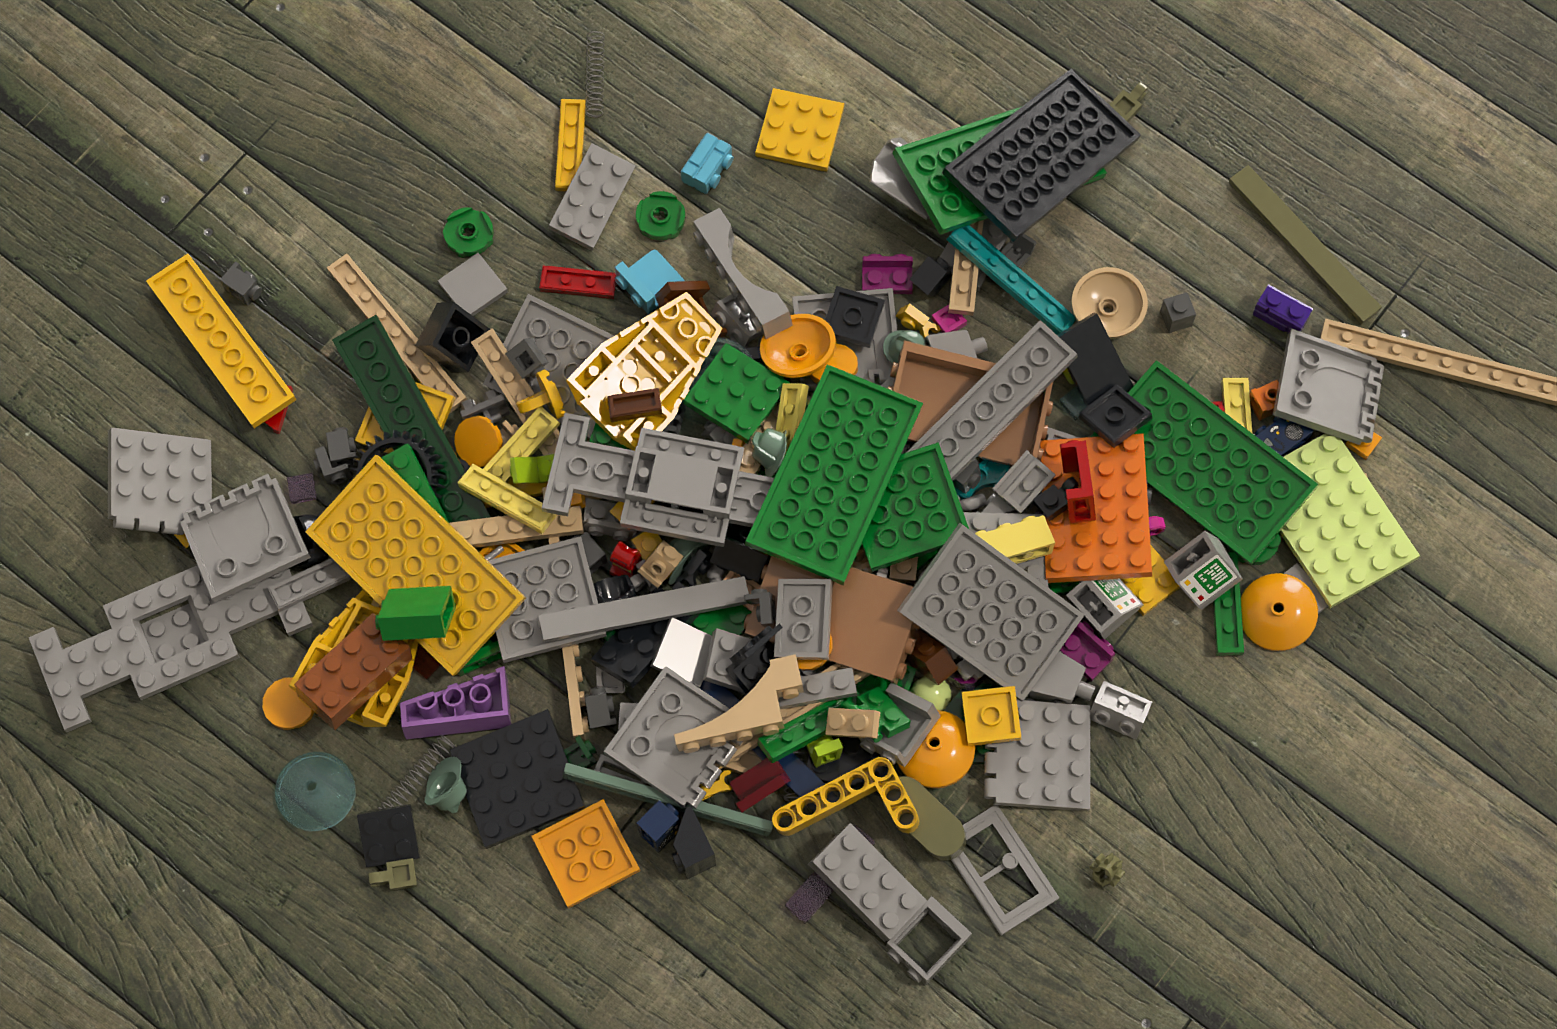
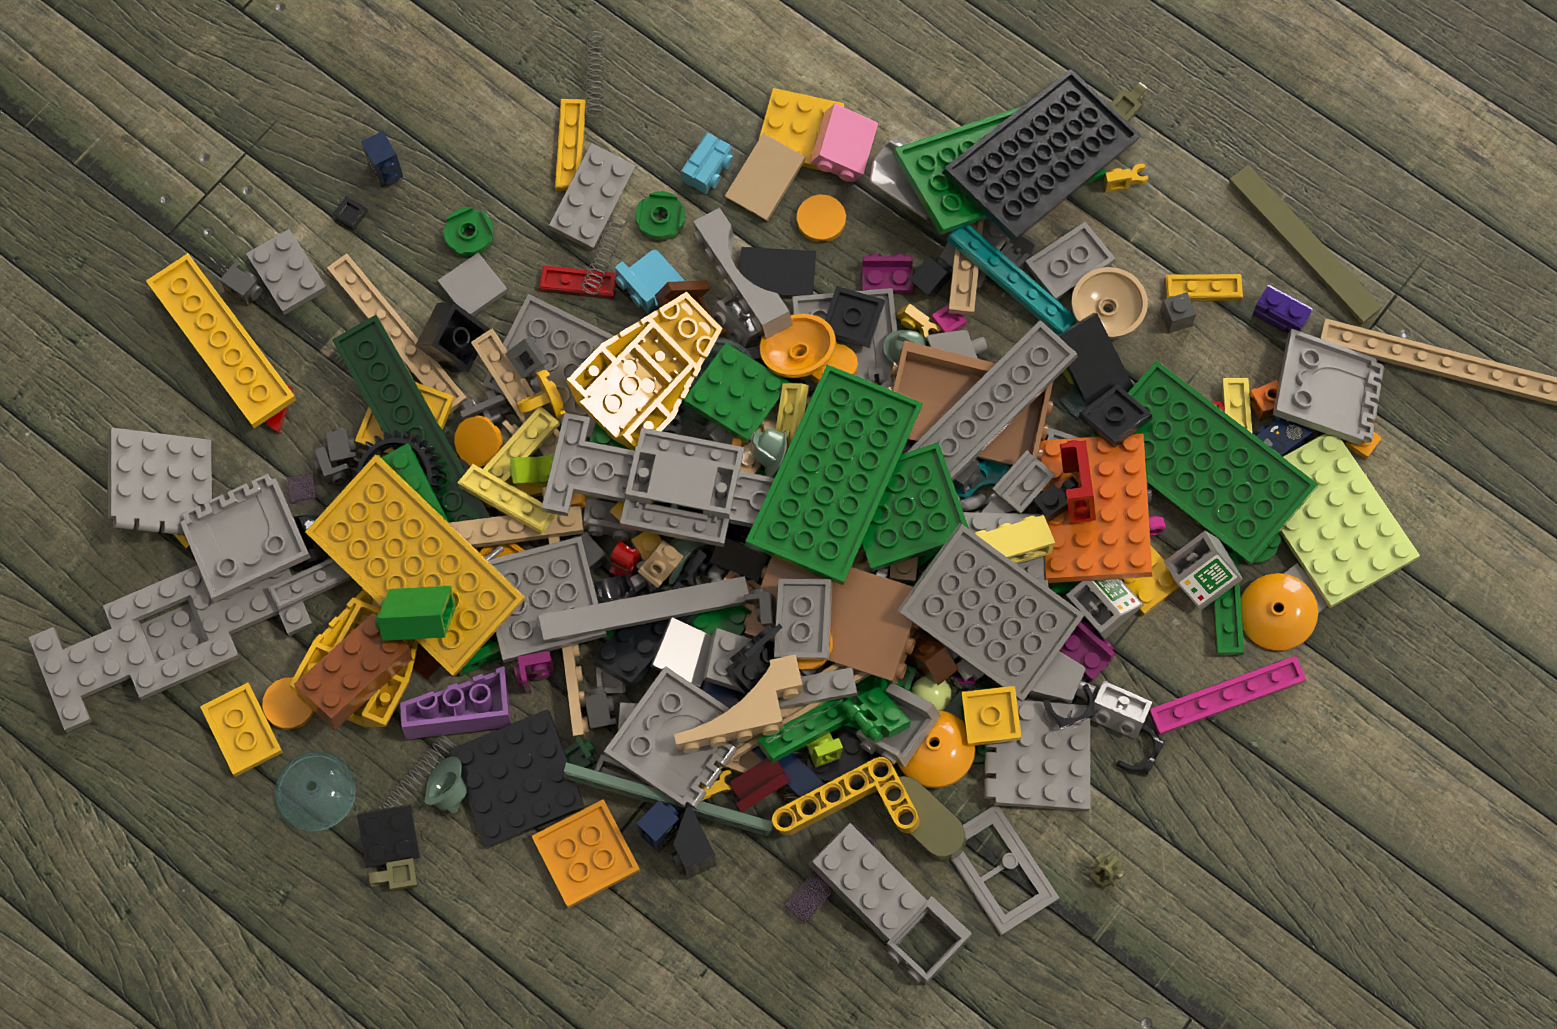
reddish brown tile [607,388,663,422] -> none
tan plate [825,708,880,739] -> none
none -> yellow plate [200,683,283,777]
none -> light grey plate [246,229,327,315]
none -> black tile [332,196,368,231]
none -> dark blue brick [361,131,403,187]
none -> magenta bracket [514,651,555,693]
none -> light grey piece [581,213,628,295]
none -> tan tile [725,133,806,222]
none -> black tile [739,247,816,299]
none -> light orange tile [797,194,846,243]
none -> bright pink brick [810,103,878,182]
none -> light grey plate [1025,222,1116,301]
none -> black cap [1043,684,1096,729]
none -> yellow plate [1103,164,1148,193]
none -> black cap [1116,725,1165,776]
none -> dark pink plate [1149,656,1307,736]
none -> yellow tile [1165,274,1243,301]

